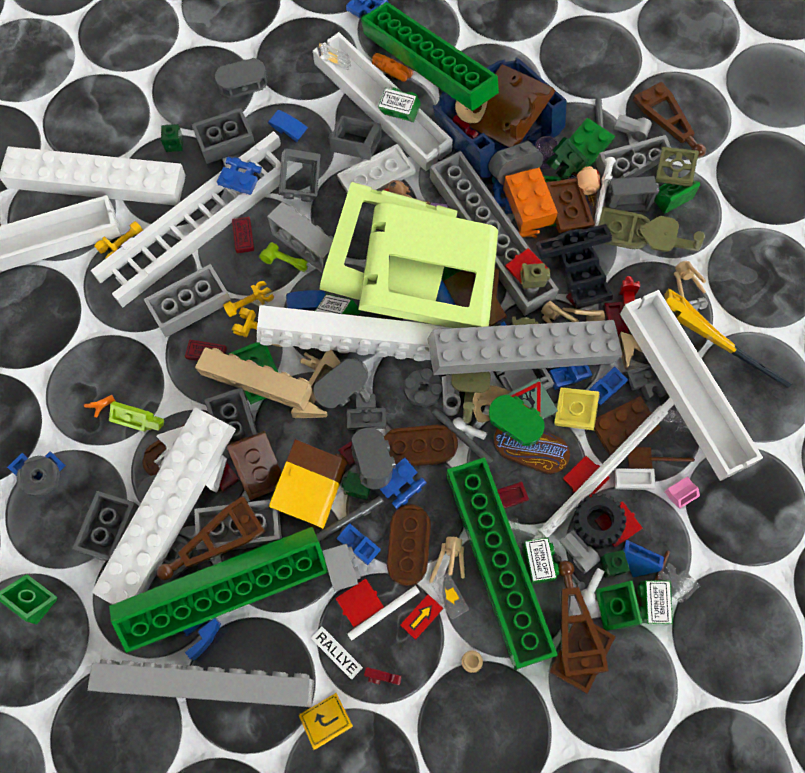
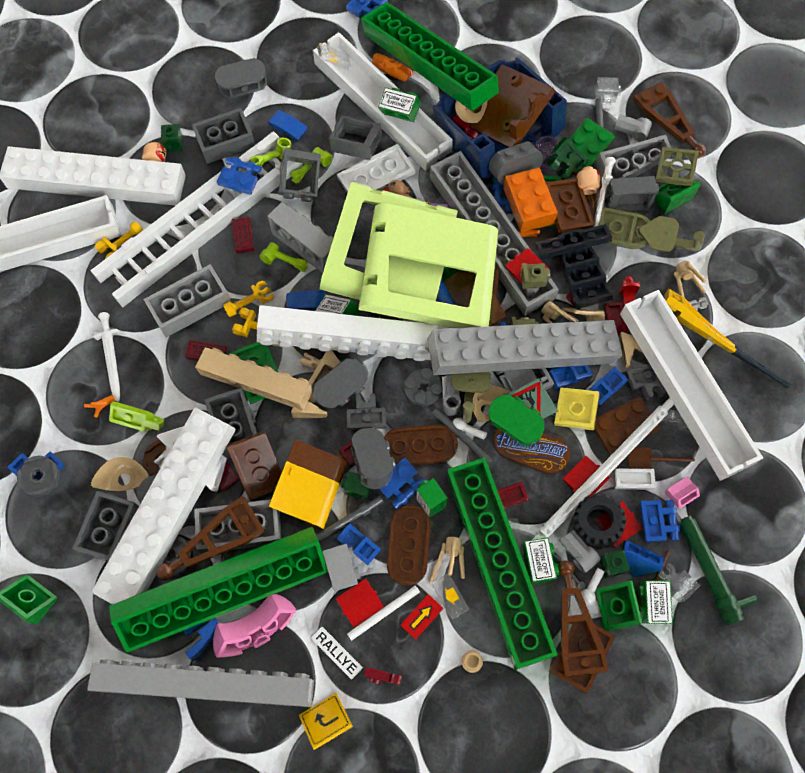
none -> tan piece [91,457,148,491]
none -> white sword [93,312,121,402]
none -> light nougat head [142,142,166,162]
none -> bright pink brick [213,594,296,657]
none -> lime brick [249,138,291,166]
none -> lime brick [290,147,333,184]
none -> green brick [416,478,448,518]
none -> clear brick [595,77,621,110]
none -> blue plate [639,500,680,543]
none -> dark green cylinder [680,516,758,625]

